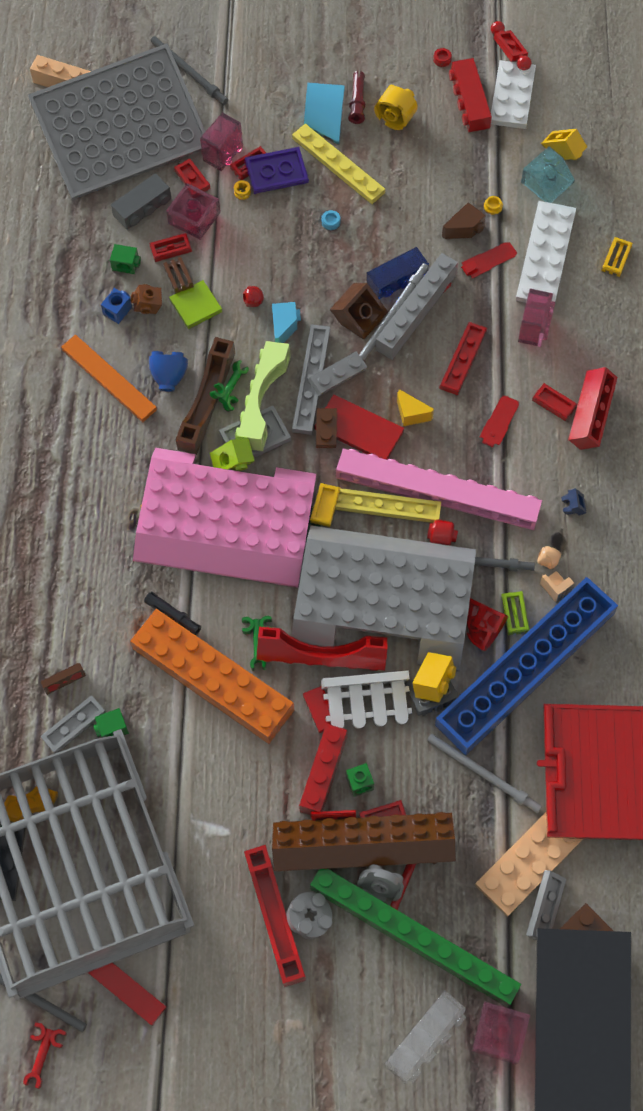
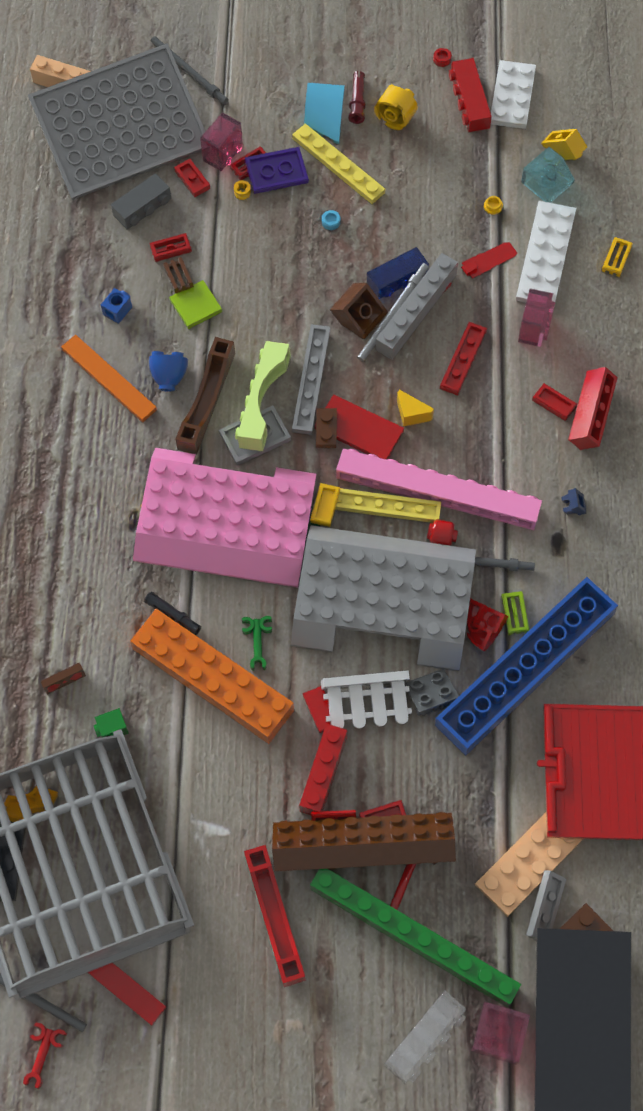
light grey plate [40,695,106,754] -> none
green brick [110,244,141,274] -> none
dark orange brick [131,284,162,314] -> none
clear pink brick [166,183,221,240] -> none
lime brick [209,438,255,471] -> none
green bar [210,360,249,412] -> none
red piece [243,286,264,307] -> none
red arch [256,627,388,671] -> none
medium azure slope [272,302,301,343] -> none
light grey plate [286,892,332,939] -> none
light grey plate [308,351,367,396] -> none
green brick [346,763,374,797] -> none
light grey plate [357,865,404,902] -> none
yellow brick [413,652,456,703] -> none
light grey bar [427,734,542,814] -> none
reddish brown slope [442,202,486,239] -> none
red piece [479,395,519,447] -> none
red plate [491,21,532,70] -> none
light nougat piece [537,546,561,569] -> none
light nougat panel [540,571,574,602] -> none

